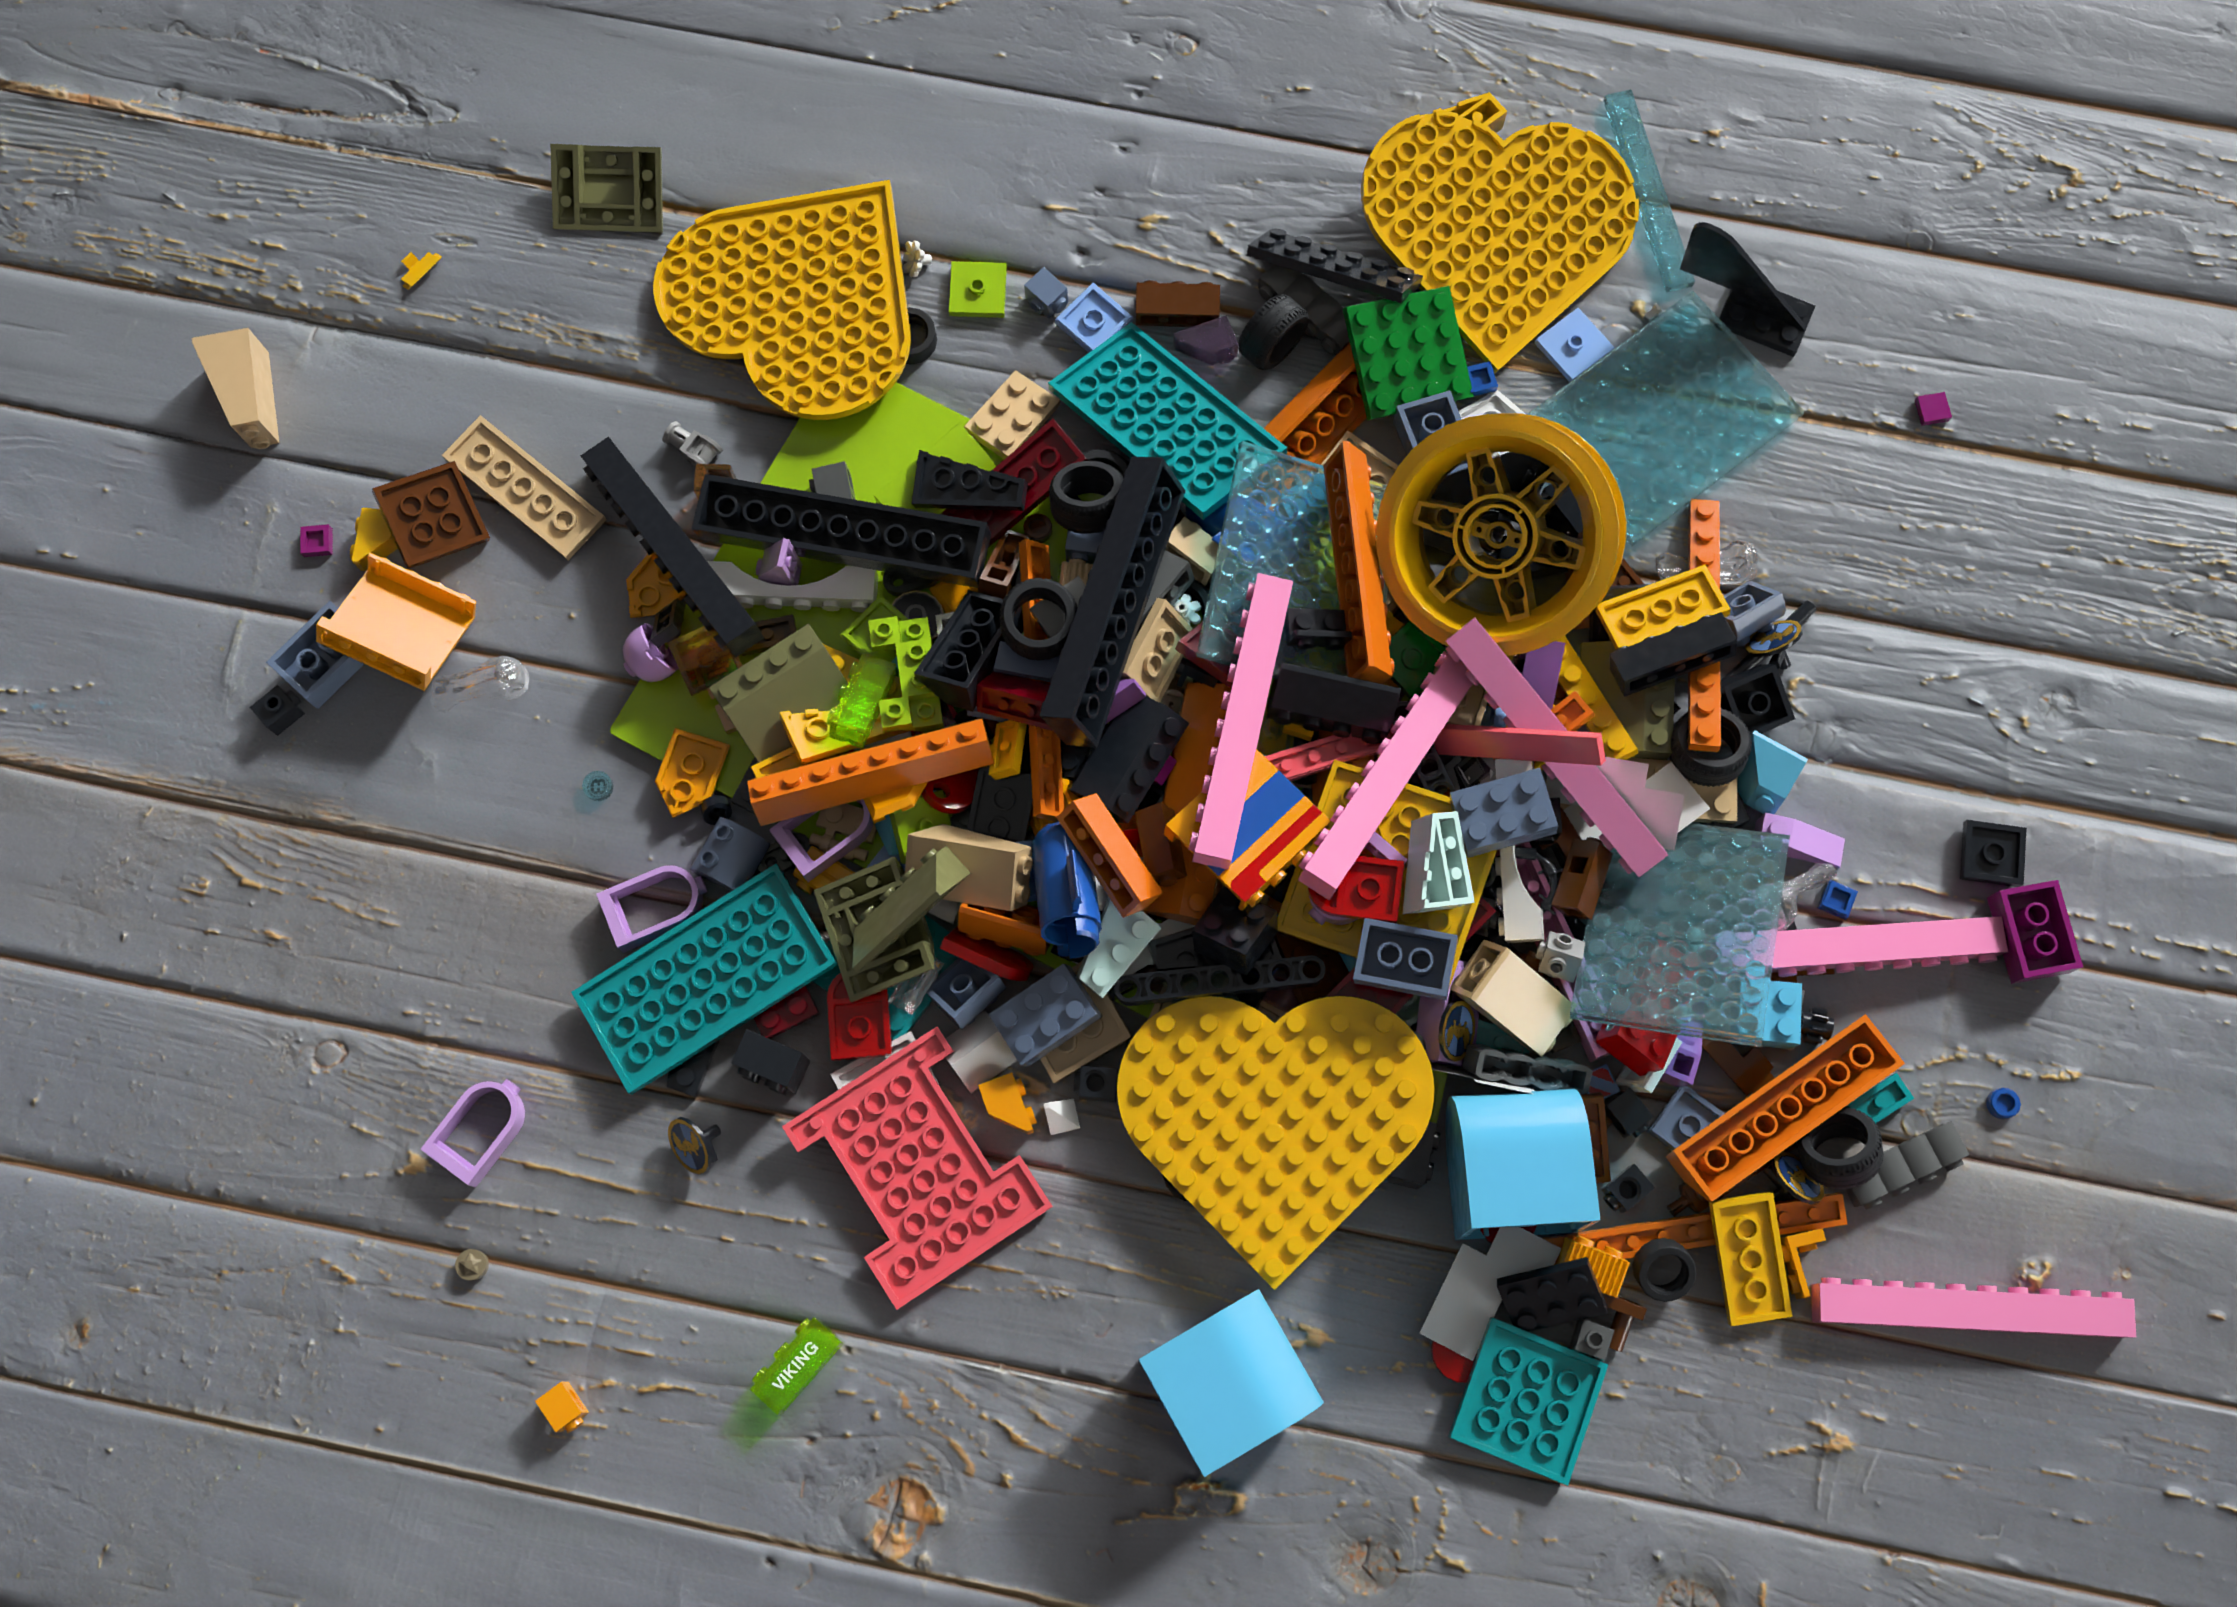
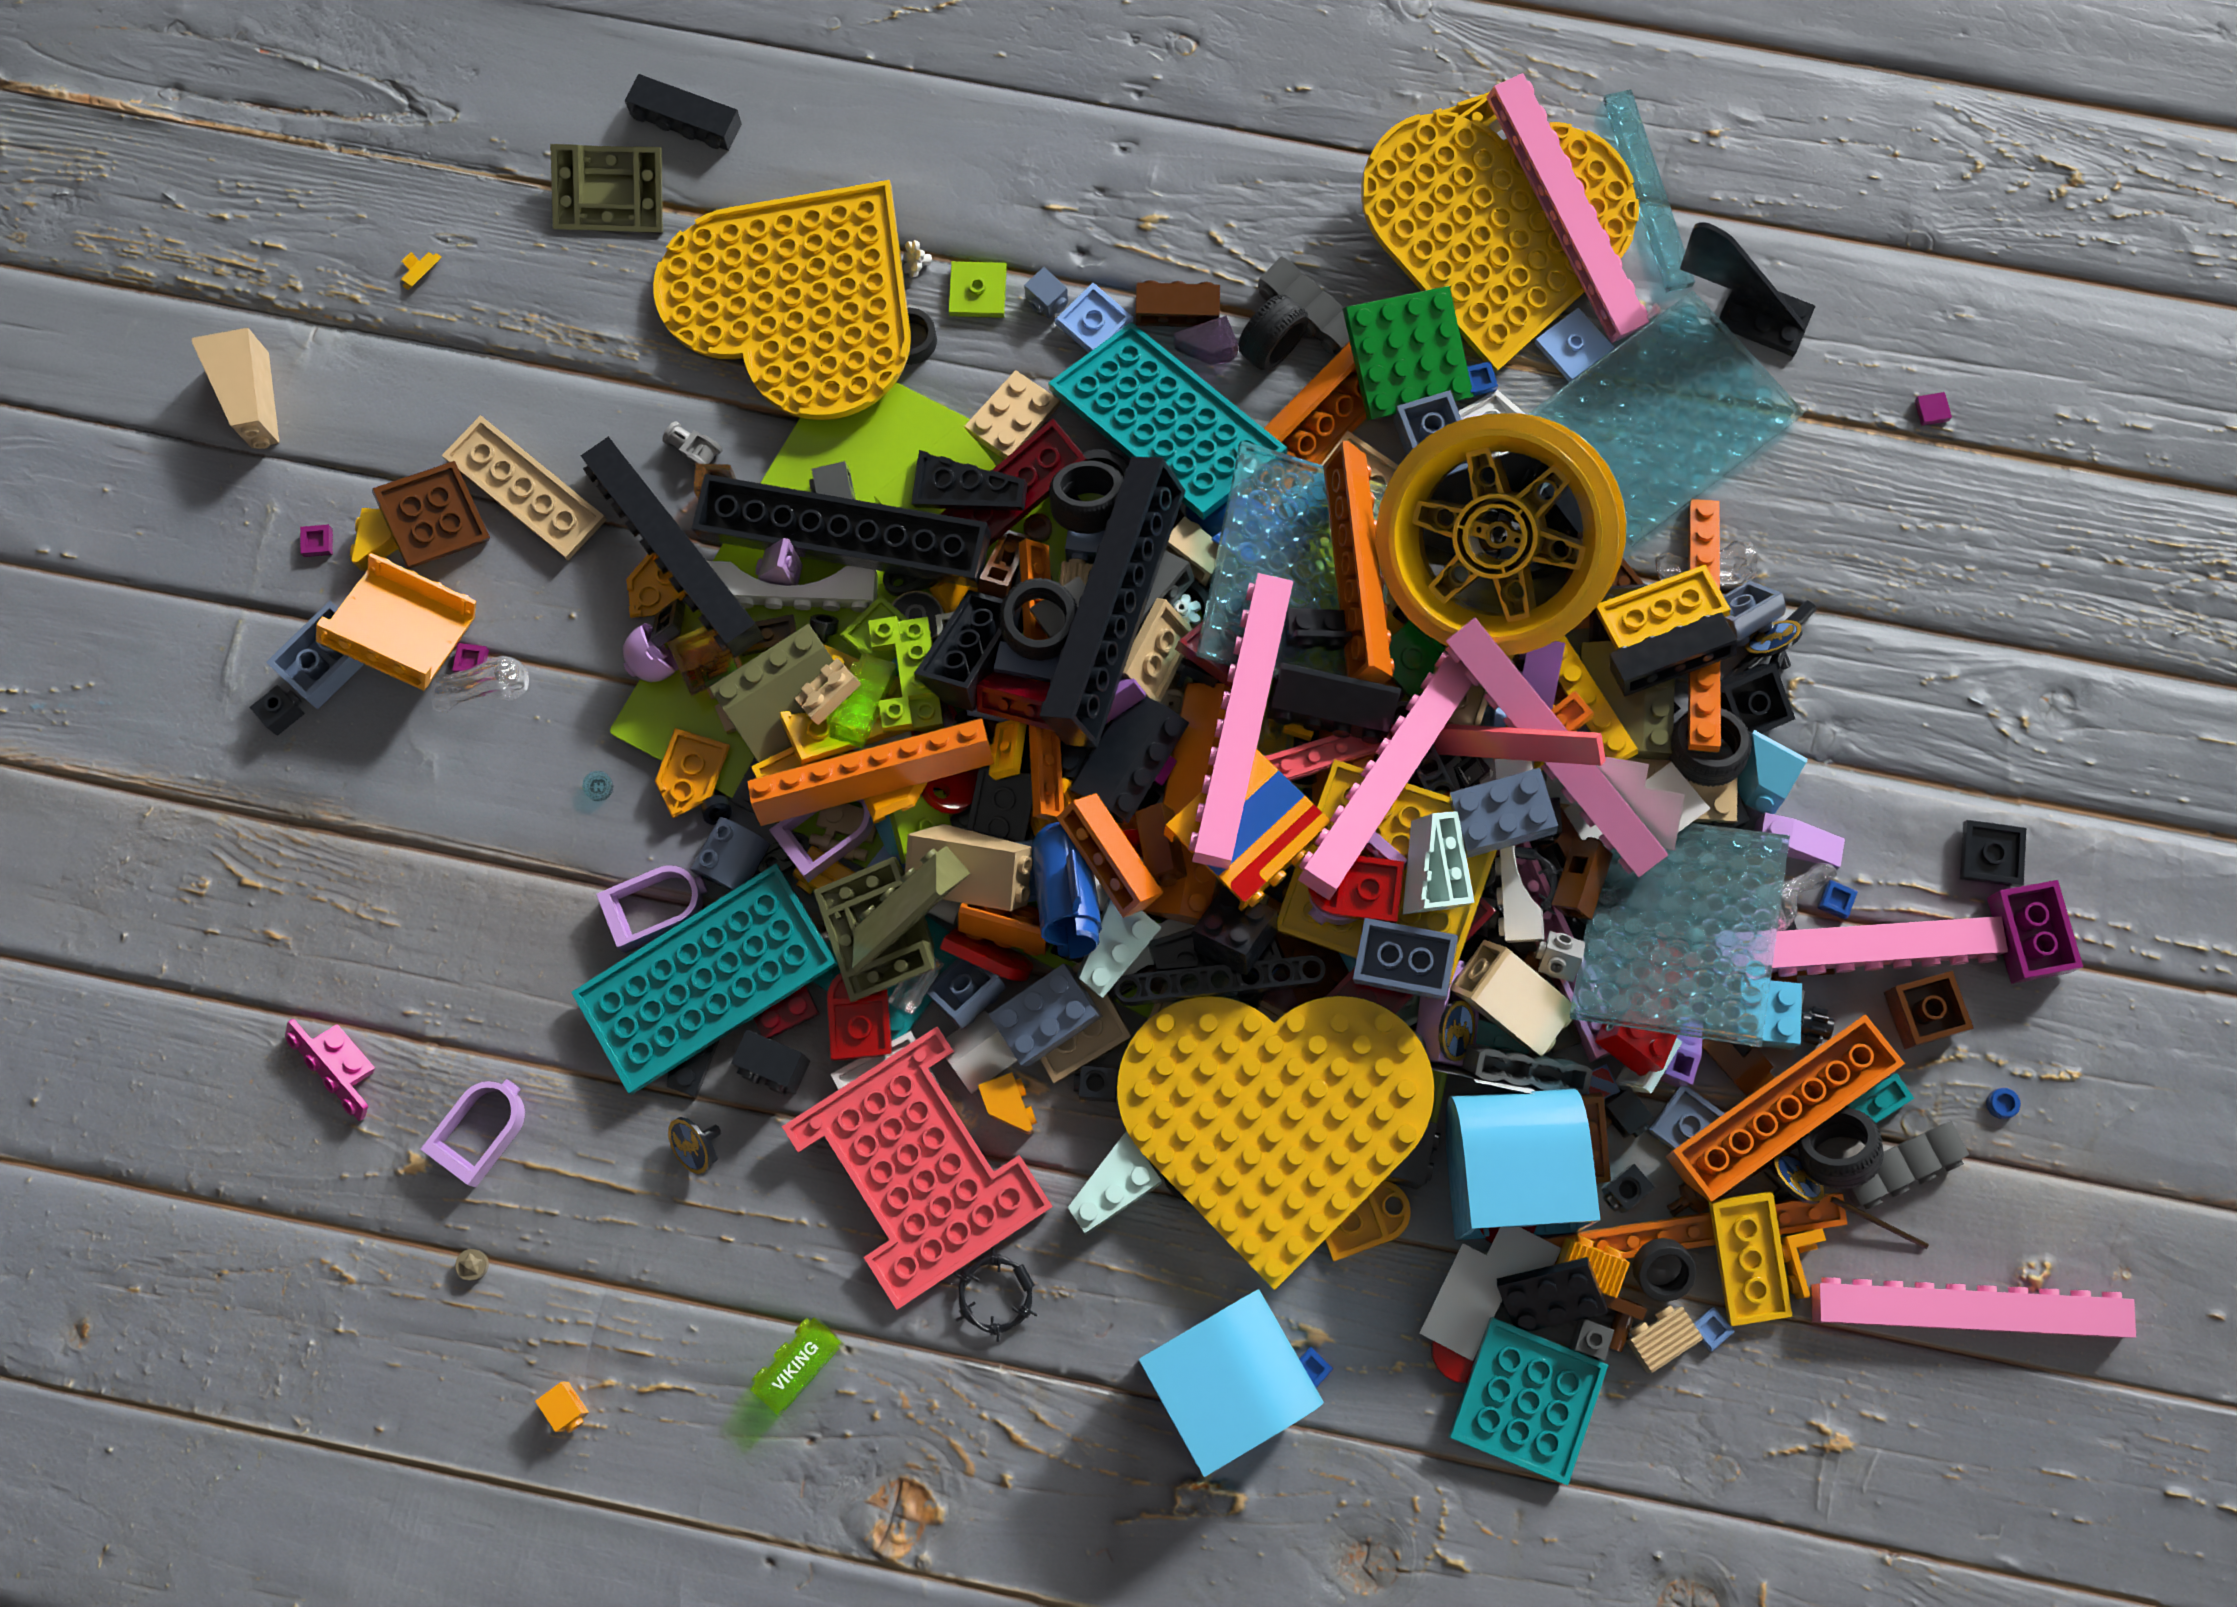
white slope [1044,1099,1080,1135] -> none
black plate [1247,228,1423,303] -> none
none -> bracket [285,1019,375,1121]
none -> magenta tile [452,643,489,677]
none -> black brick [625,74,742,151]
none -> tan plate [794,658,861,725]
none -> black tile [809,614,839,643]
none -> black piece [954,1247,1038,1342]
none -> light aqua wedge [1068,1130,1162,1236]
none -> blue tile [1299,1347,1333,1388]
none -> light orange tile [1325,1180,1411,1262]
none -> bright pink brick [1486,73,1649,344]
none -> tan brick [1626,1305,1703,1373]
none -> medium blue tile [1694,1307,1735,1352]
none -> dark brown axle [1830,1196,1929,1249]
none -> reddish brown brick [1884,971,1974,1050]

